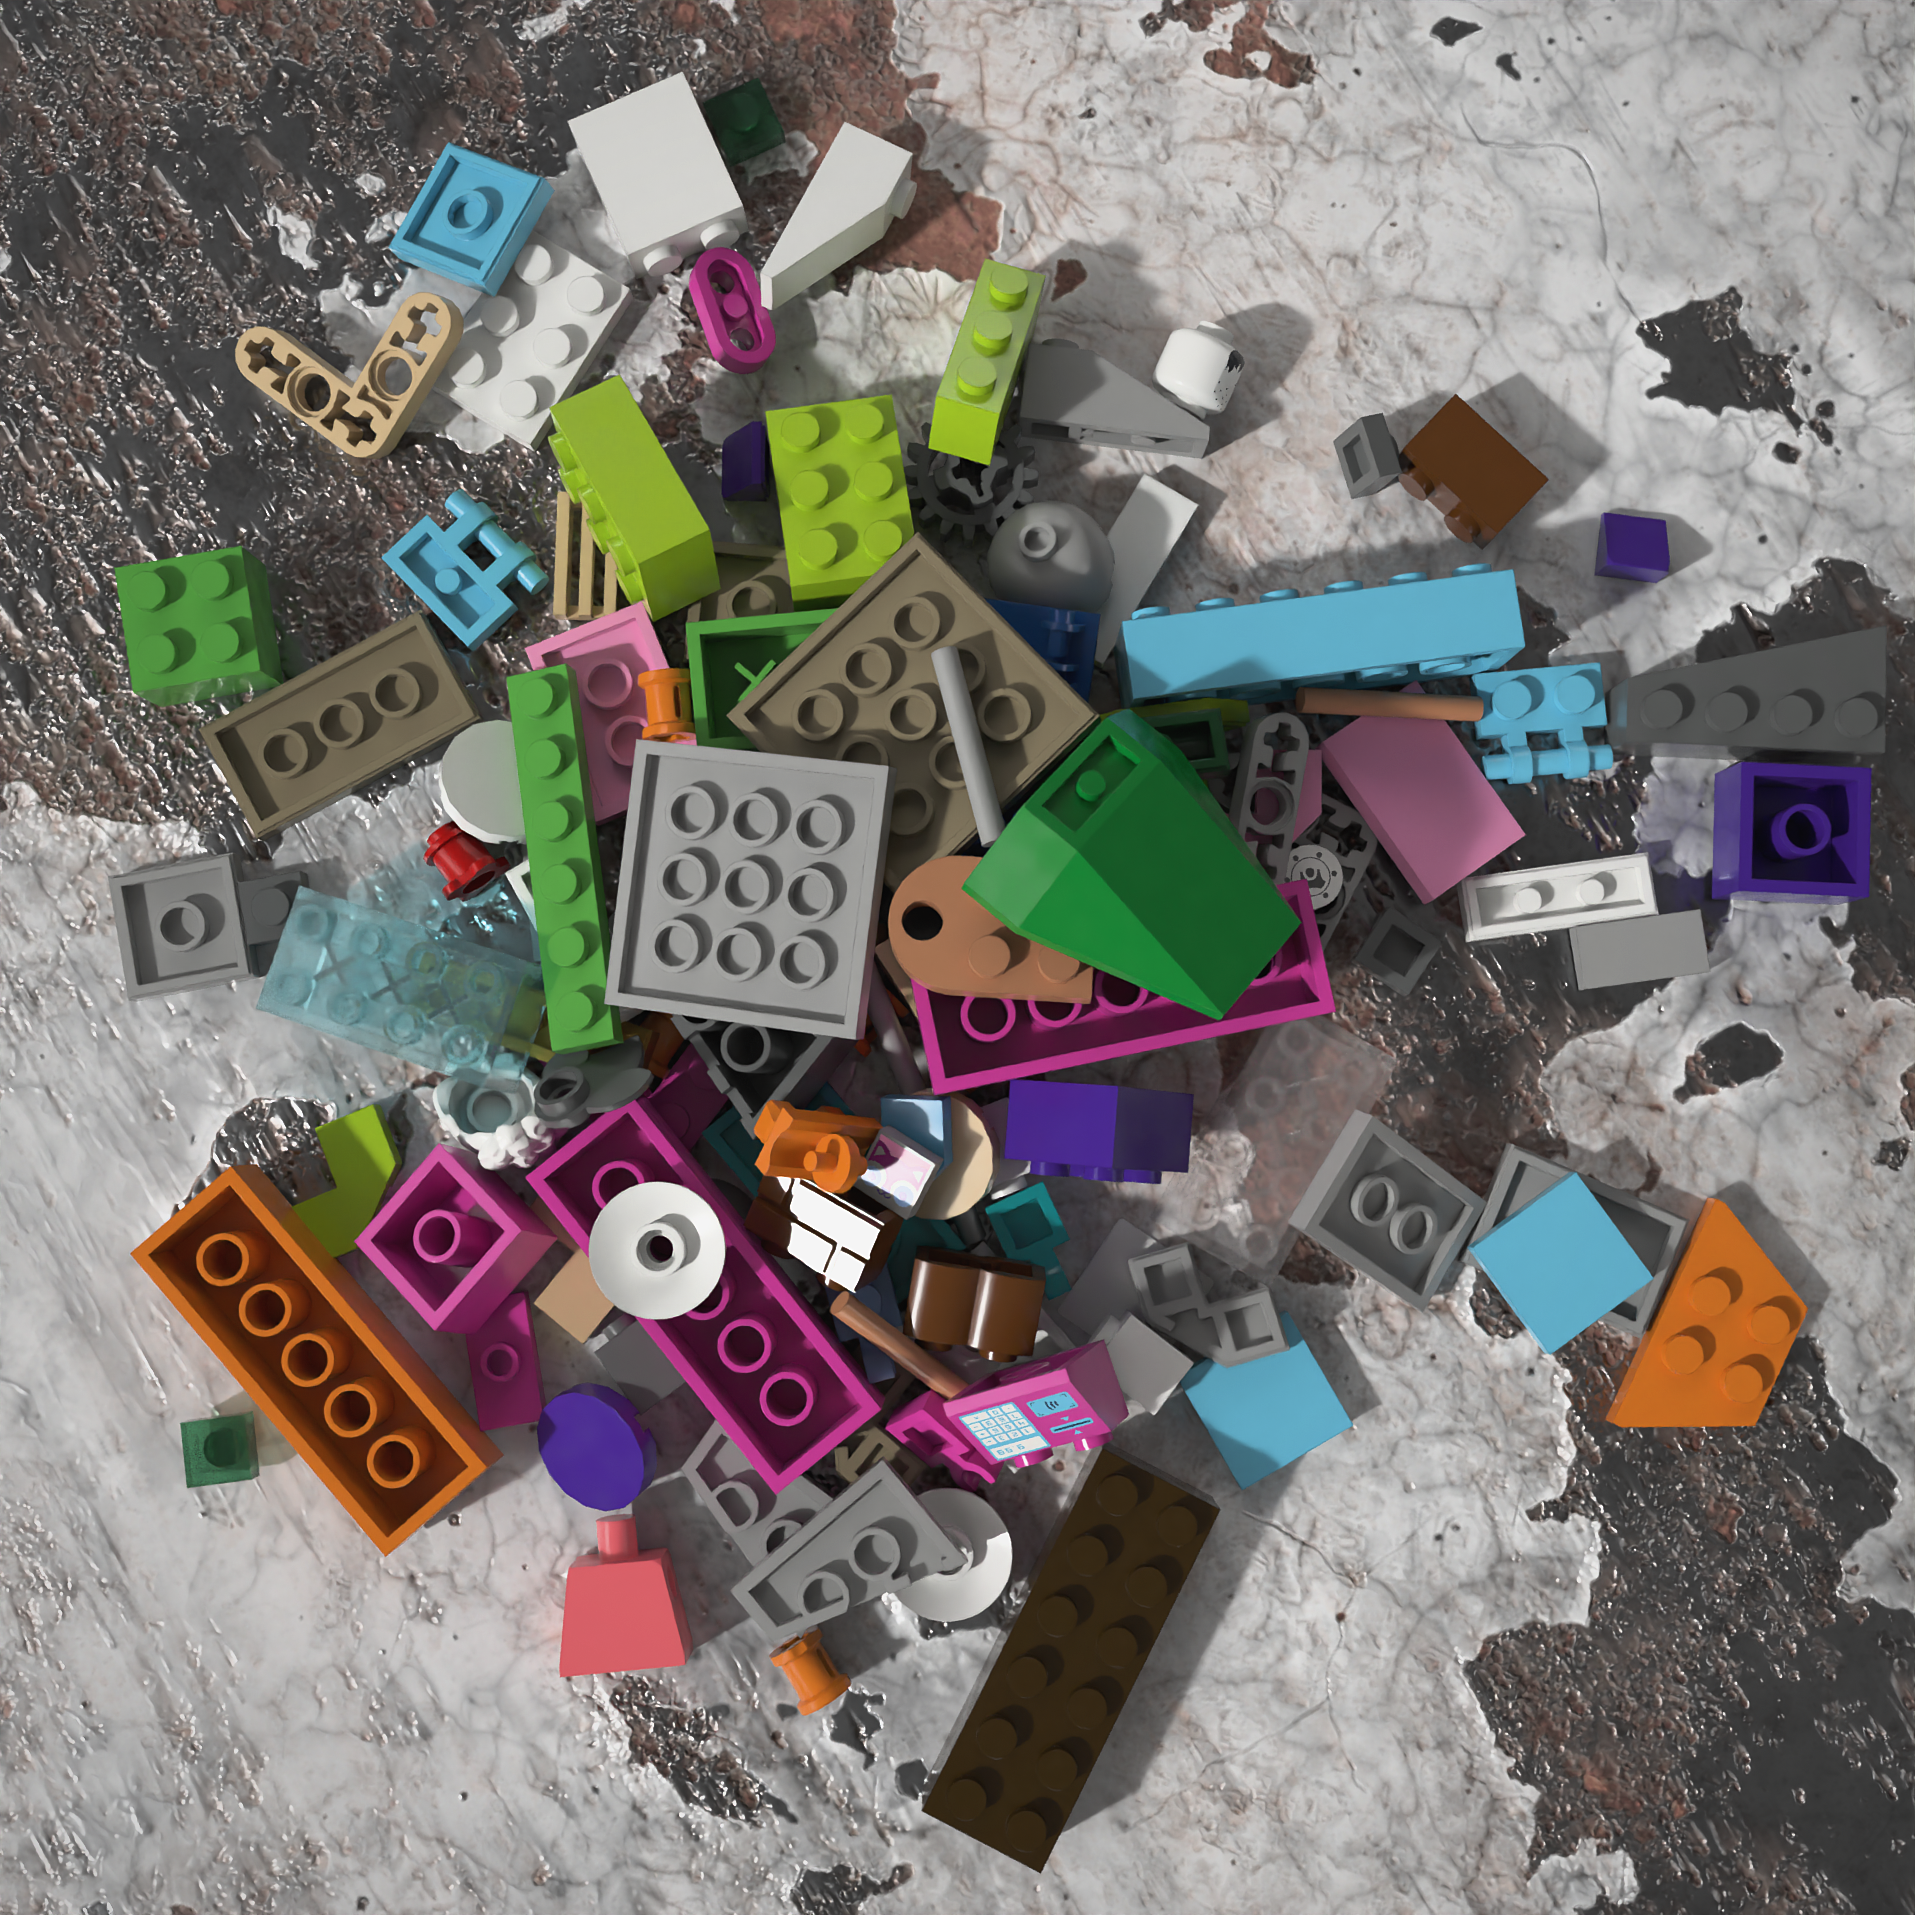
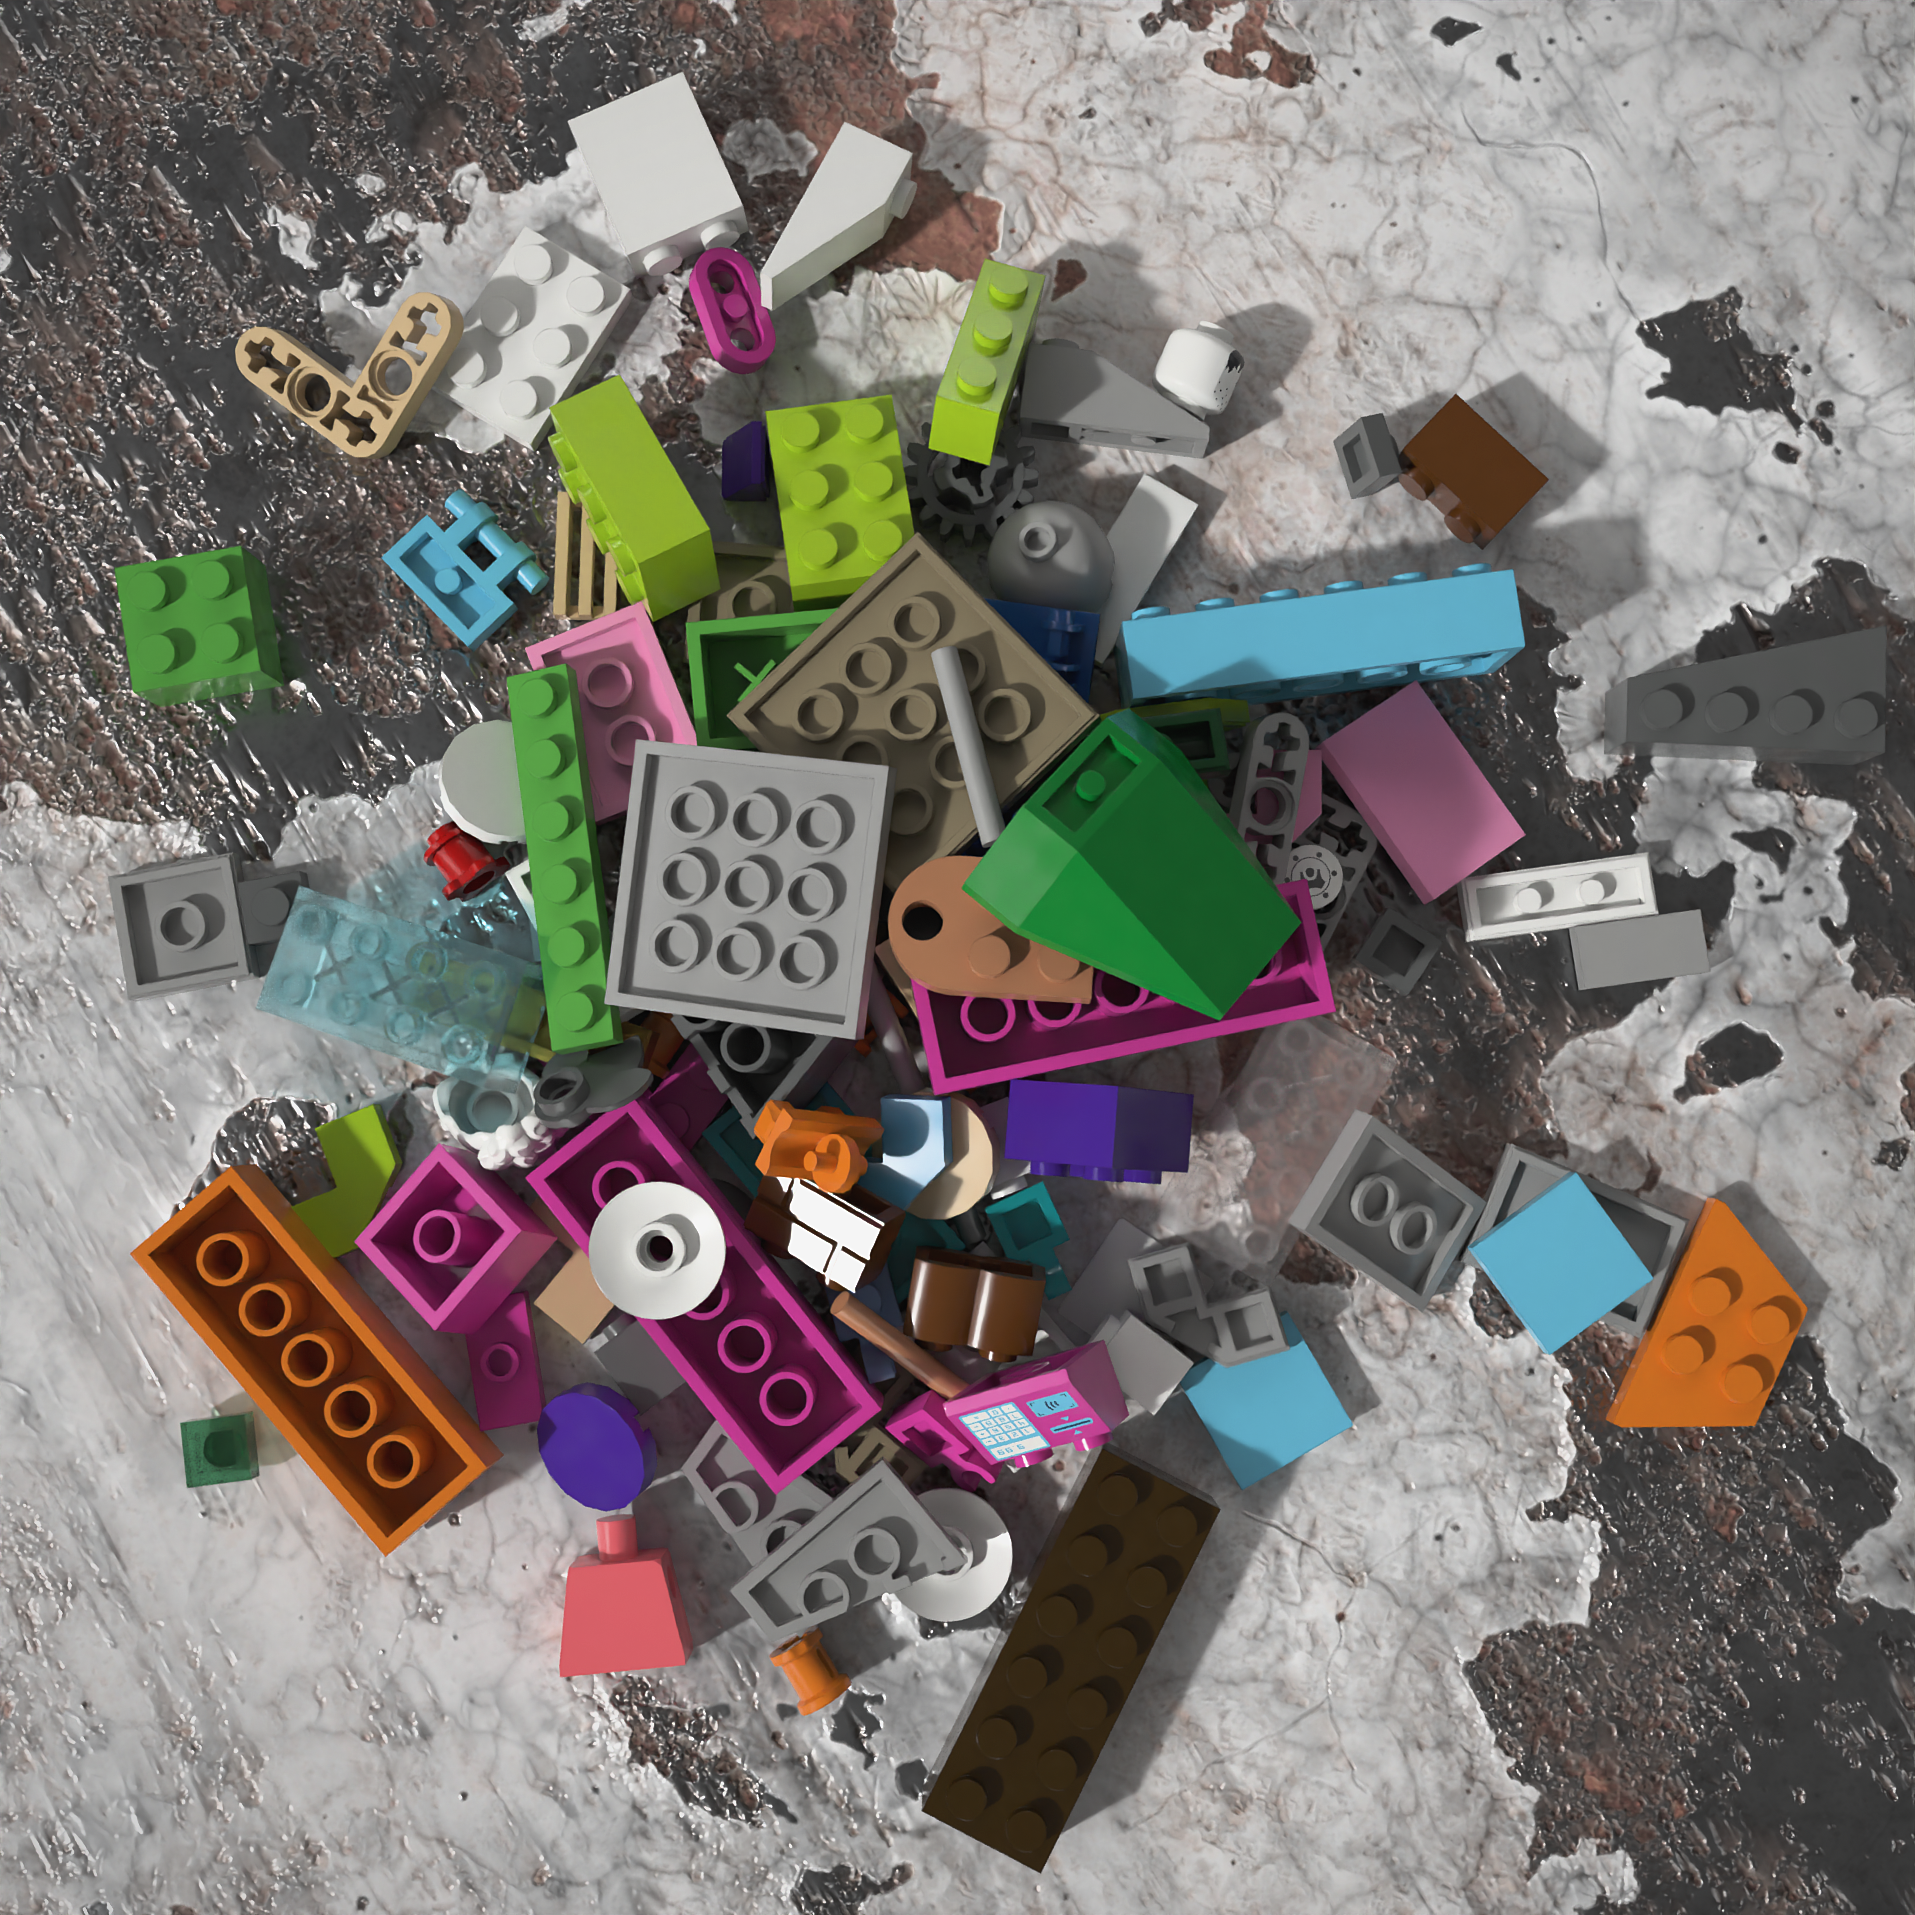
dark tan tile [199,609,485,841] -> none
medium azure tile [388,142,555,297] -> none
orange bush [637,668,696,743] -> none
clear green plate [702,78,786,167] -> none
tile [853,1125,944,1220] -> none
nougat bar [1295,687,1484,722] -> none
medium azure plate [1469,662,1613,784] -> none
dark purple slope [1594,512,1670,583] -> none
dark purple brick [1712,762,1872,905] -> none

